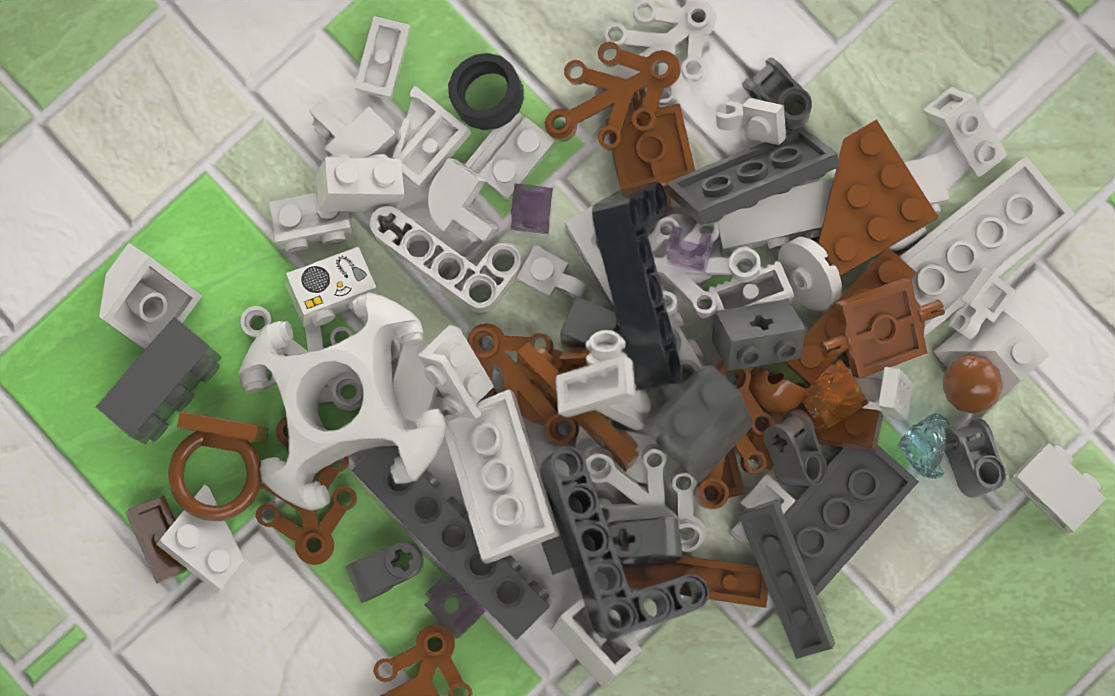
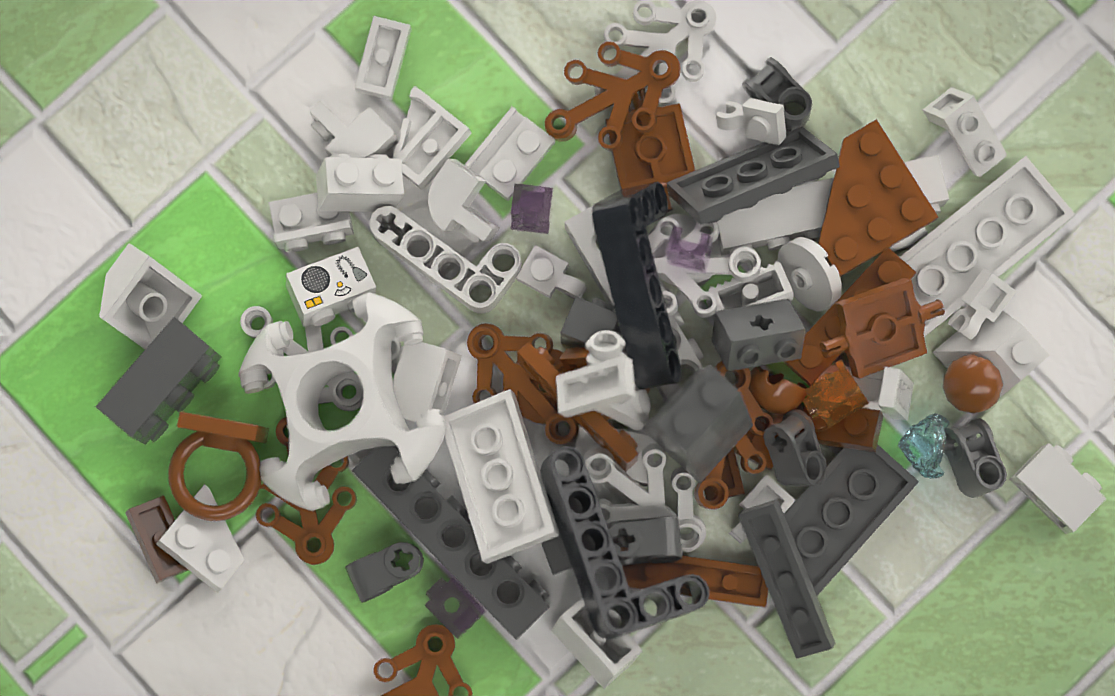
white bracket [418,325,494,420] -> none
black tyre [448,53,524,130] -> none

